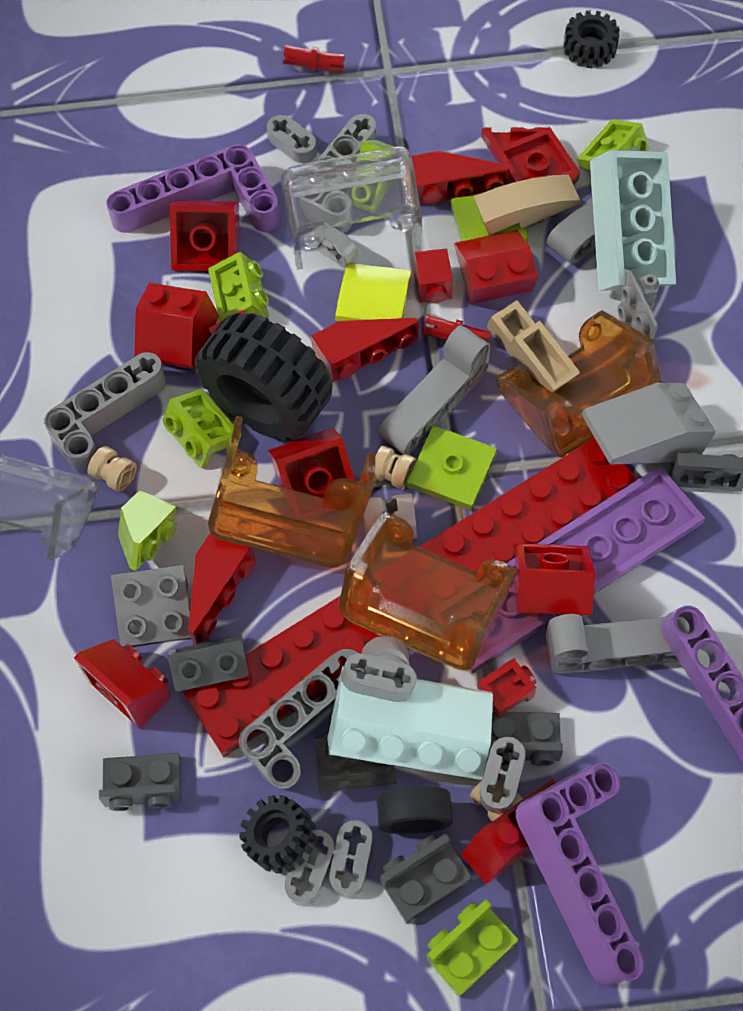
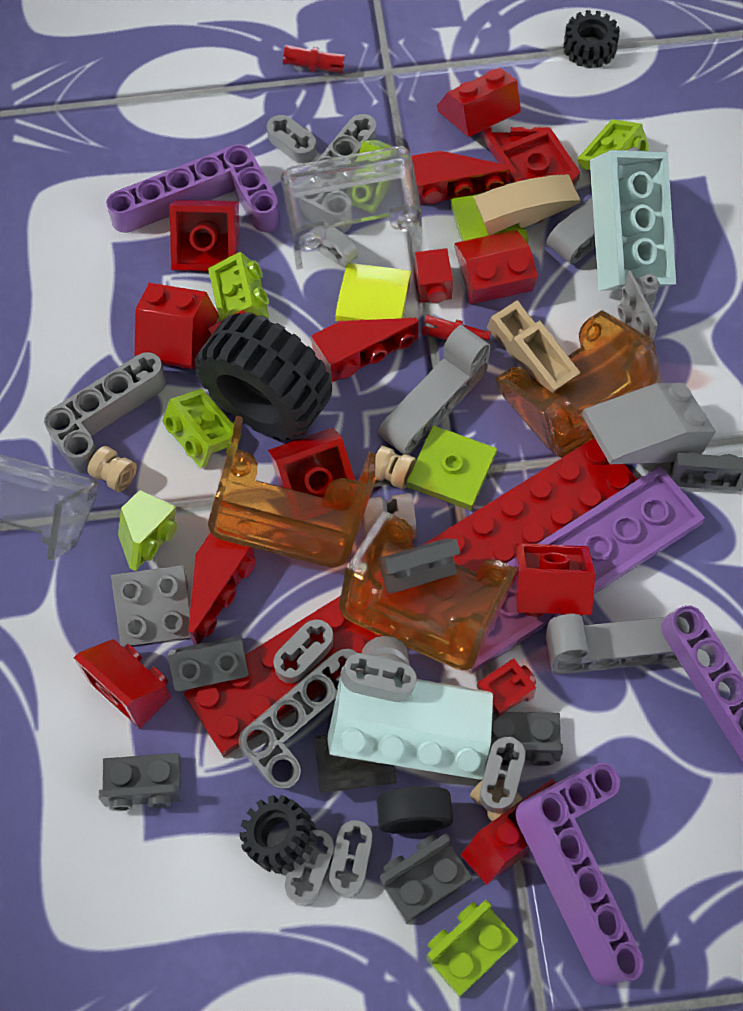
none -> light grey beam [273,619,334,683]
none -> dark grey bracket [377,538,461,594]
none -> red slope [437,67,521,137]

